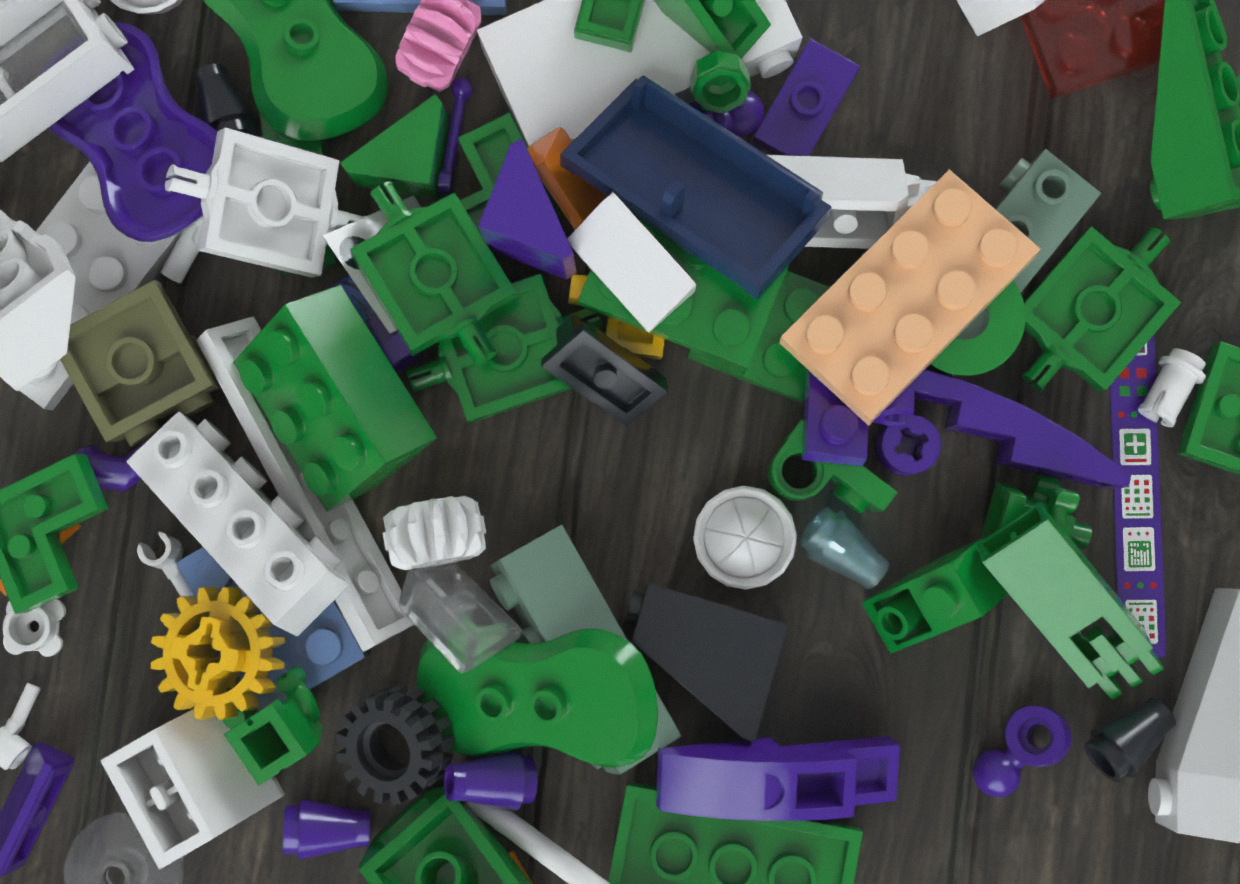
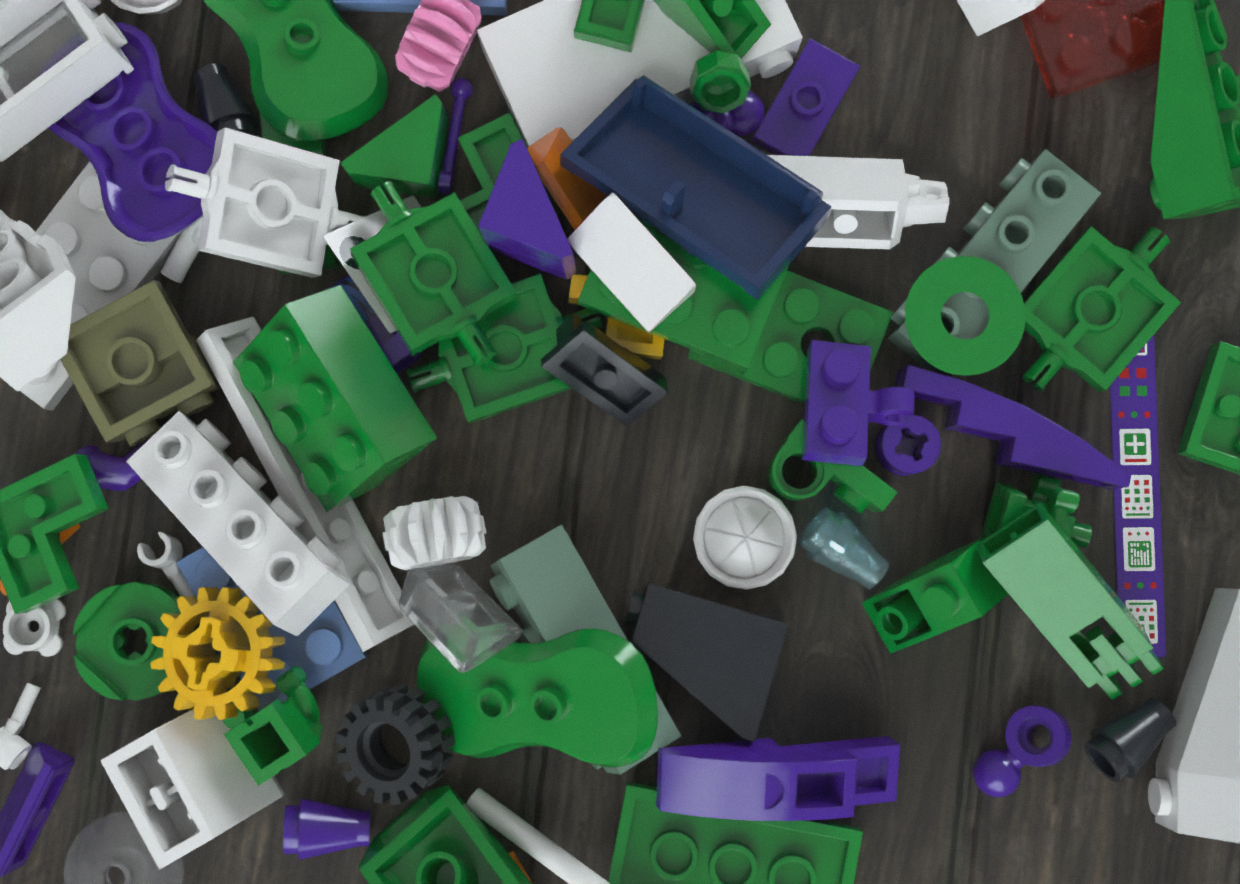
dark purple cone [444,749,538,810] -> none
light nougat plate [780,169,1041,426] -> none
white pin [1138,348,1206,427] -> none
none -> green plate [73,581,198,701]

